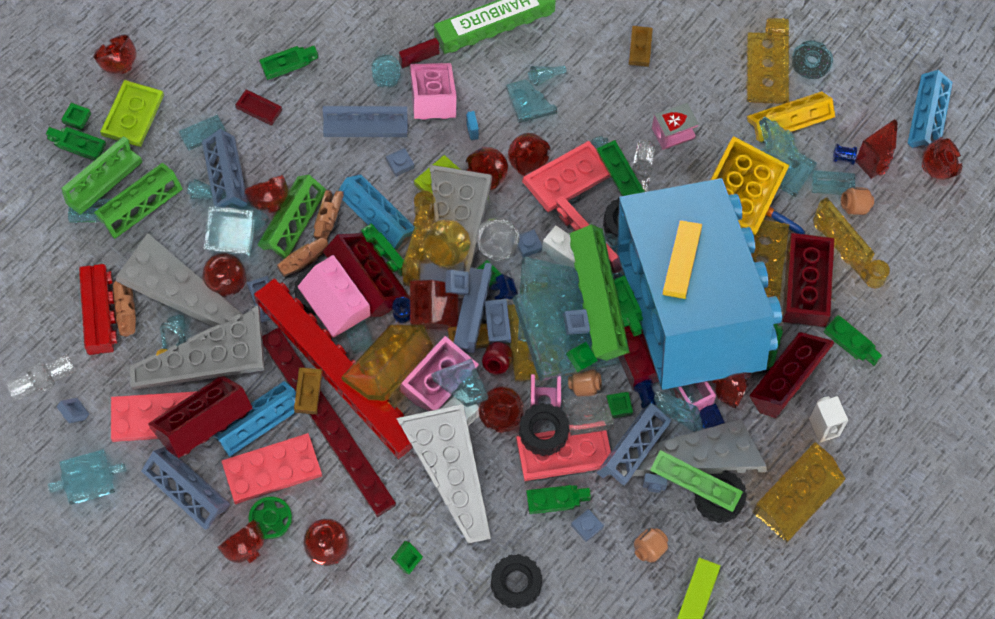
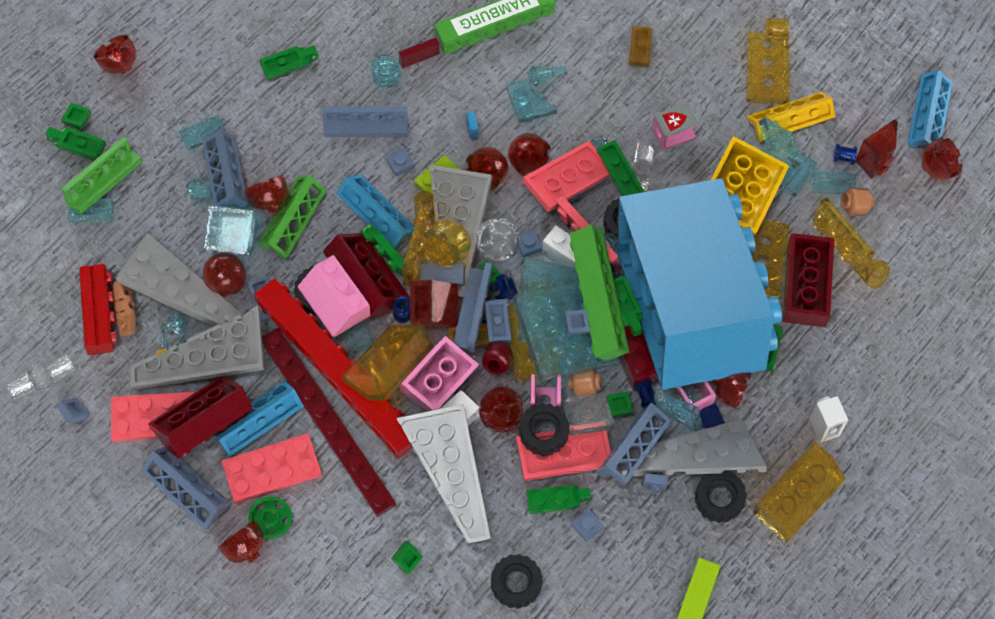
clear light blue plate [48,449,127,505] -> none
bright green fence [94,163,183,239] -> none
lime plate [100,80,164,147] -> none
dark red tile [235,89,282,126] -> none
nougat hinge [277,238,328,277] -> none
pearl gold plate [294,368,322,414] -> none
clear red cylinder [303,518,350,566] -> none
nougat hinge [314,190,344,240] -> none
bright pink slope [410,63,456,120] -> none
clear light blue wing [431,359,488,407] -> none
sand blue plate [446,270,469,295] -> none
green plate [566,342,598,373] -> none
nougat head [634,528,668,563] -> none
bright green plate [650,450,743,512] -> none
yellow tile [663,220,702,299] -> none
dark red slope [749,332,834,418] -> none
blue piece [766,207,805,234] -> none
clear light blue tile [791,41,833,79] -> none
green hinge [824,315,882,366] -> none

